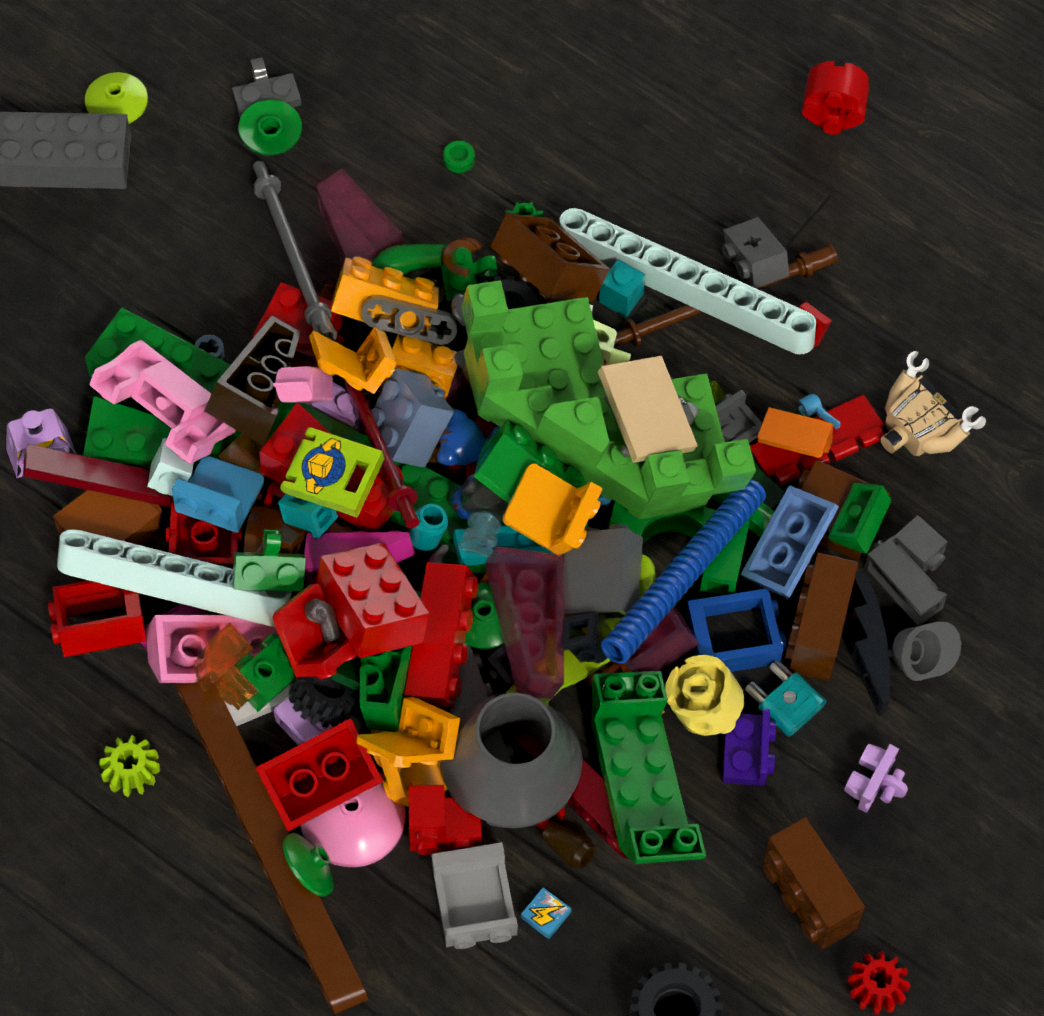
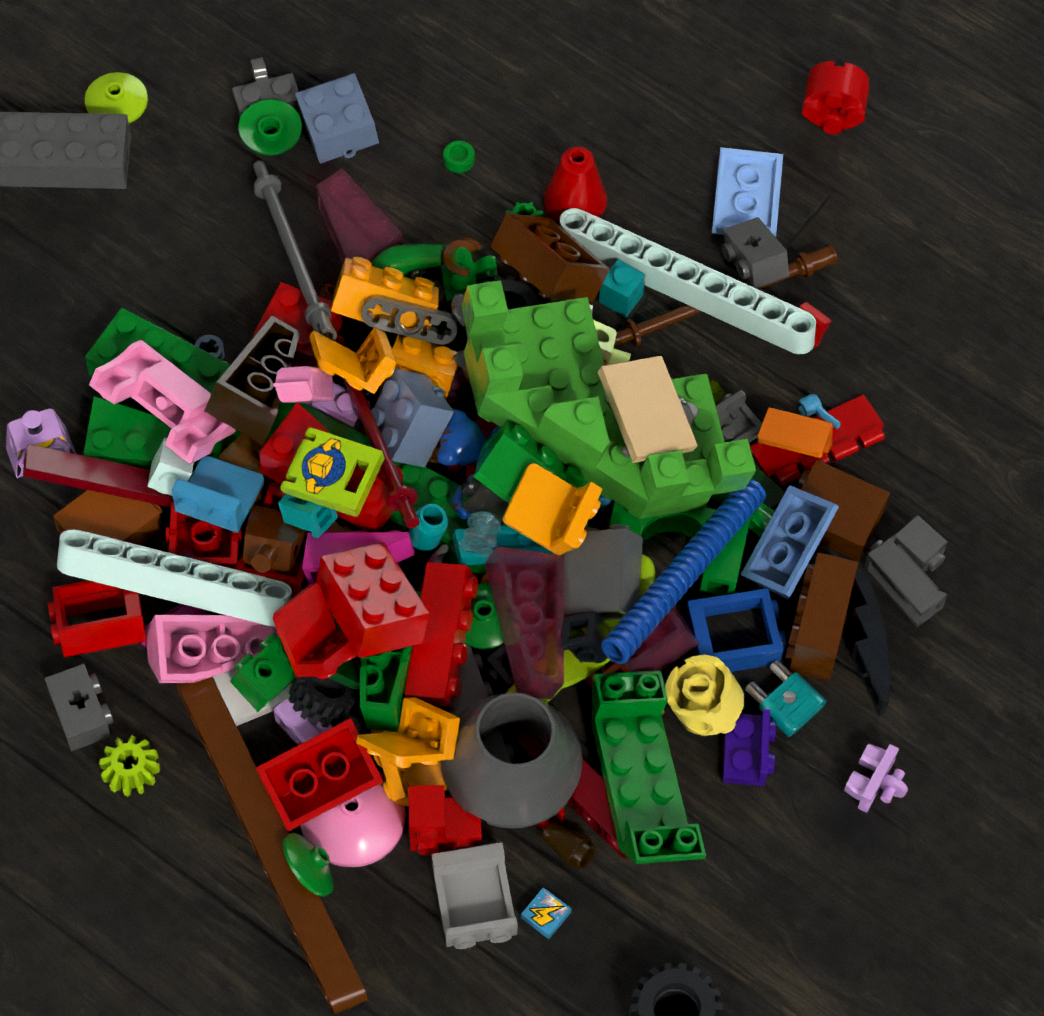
clear orange brick [195,623,258,710] -> none
green plate [232,529,306,591] -> none
clear smoke arm [304,599,341,642] -> none
reddish brown brick [762,817,865,950] -> none
green slope [828,482,891,554] -> none
red gear [847,951,910,1015] -> none
tan torso [881,351,986,456] -> none
dark grey piece [888,621,962,681] -> none
none -> dark grey brick [44,664,113,751]
none -> sand blue brick [295,73,379,164]
none -> red cone [544,147,607,222]
none -> light blue tile [712,147,783,237]

